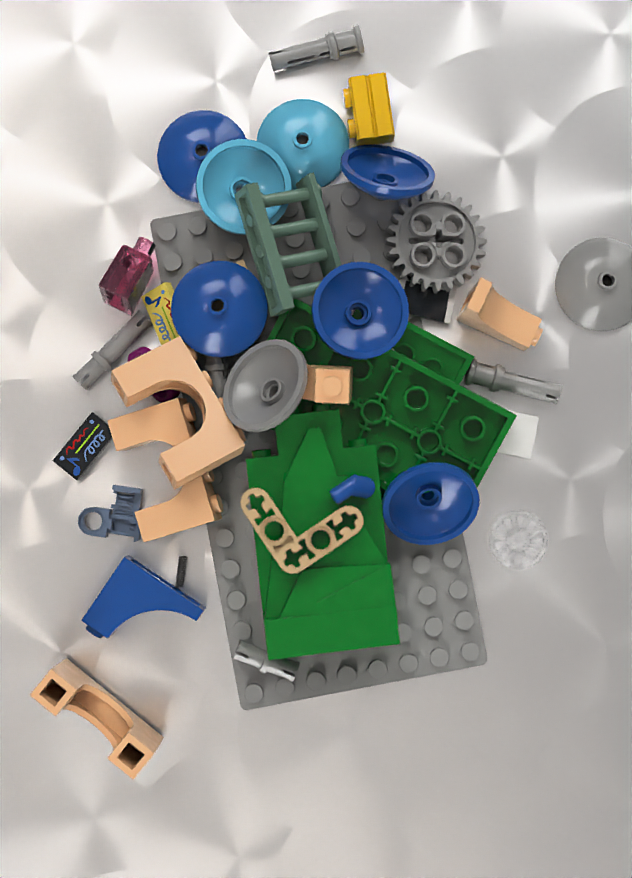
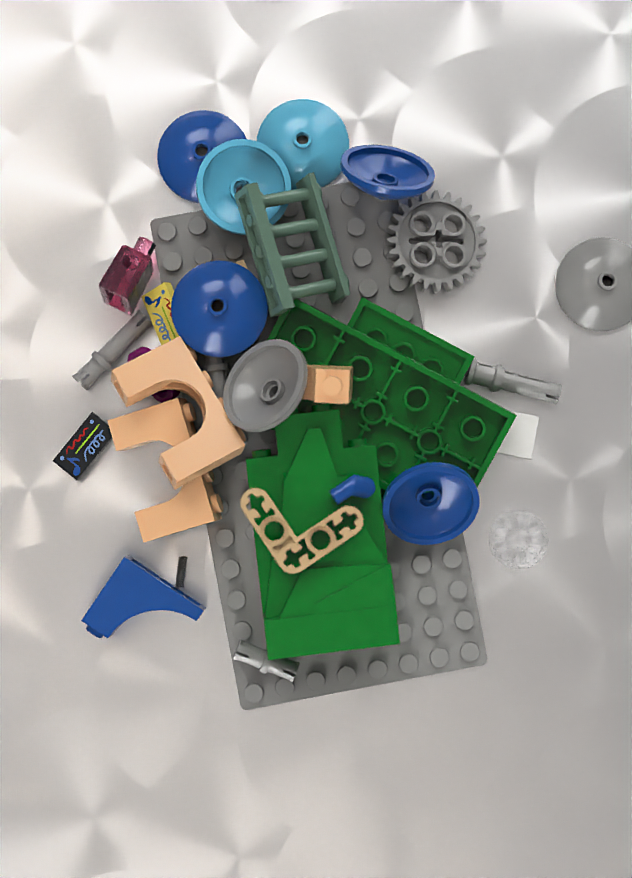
light nougat arch [30,658,164,779] -> none
sand blue piece [78,485,143,542] -> none
light grey pin [268,24,364,72] -> none
blue dish [311,262,409,360] -> none
yellow brick [343,72,395,146] -> none
black sticker [399,269,457,324] -> none
light nougat arch [456,278,543,351] -> none

